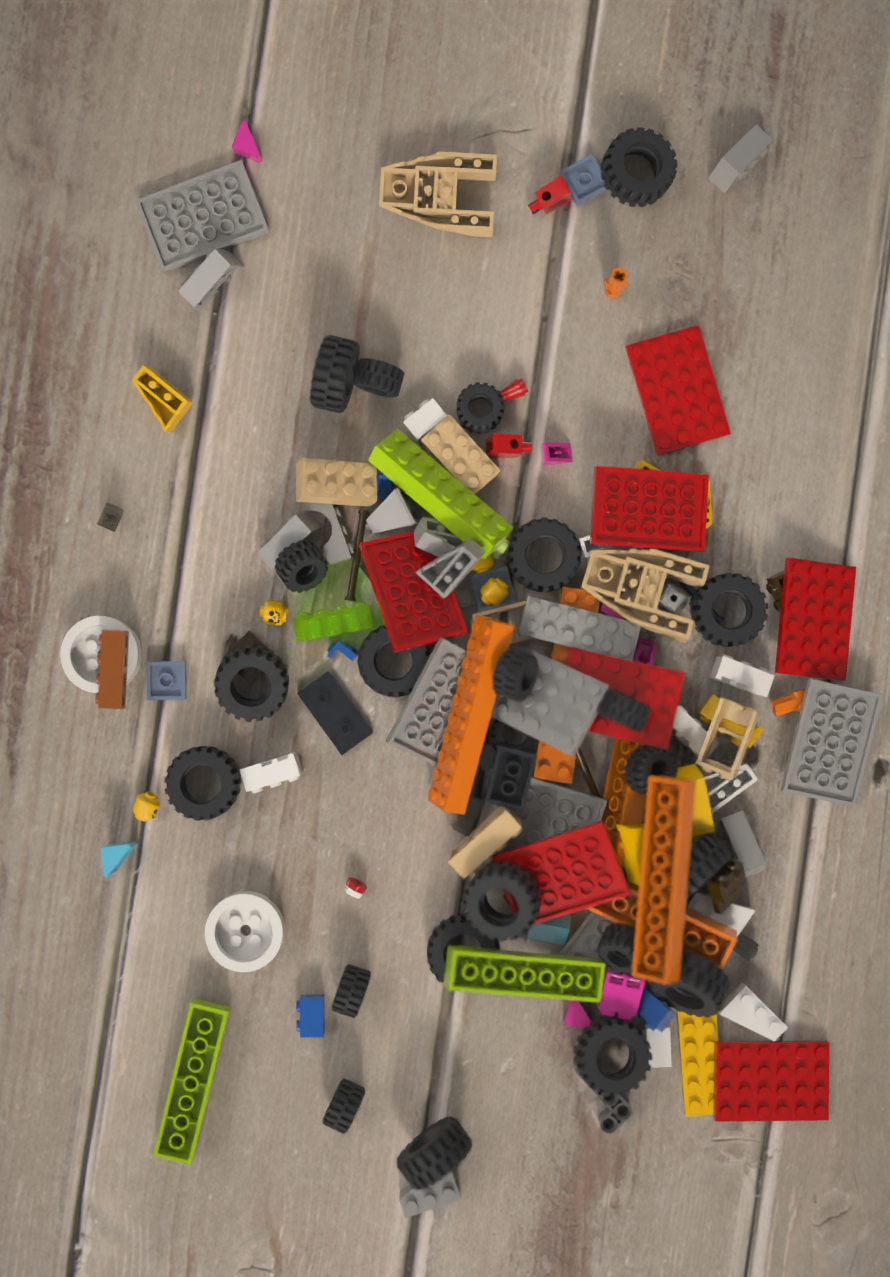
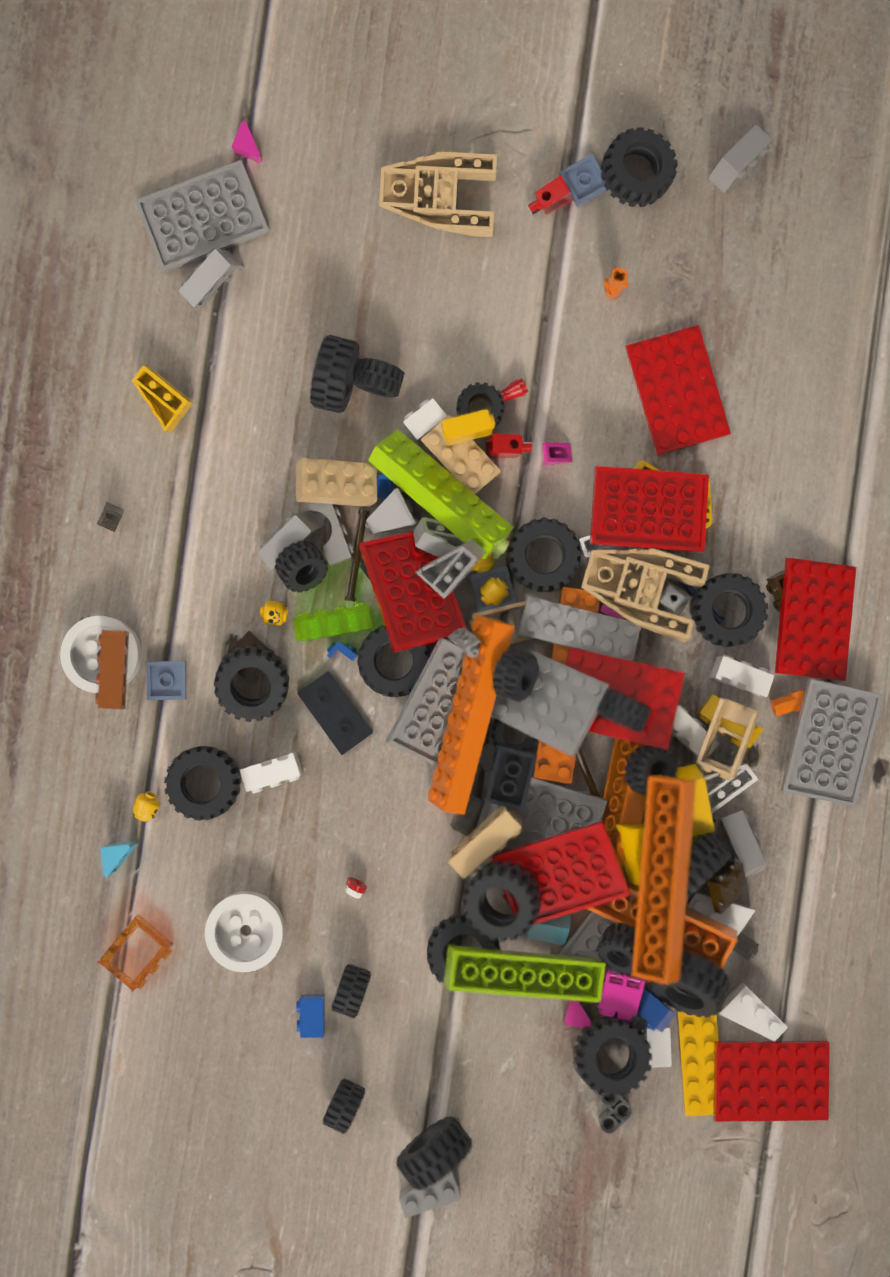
lime brick [153,998,231,1165] -> none
dark pink slope [633,637,657,665] -> none
none -> clear orange window [97,914,173,992]
none -> yellow brick [442,409,495,446]
none -> light grey hinge [448,627,481,657]

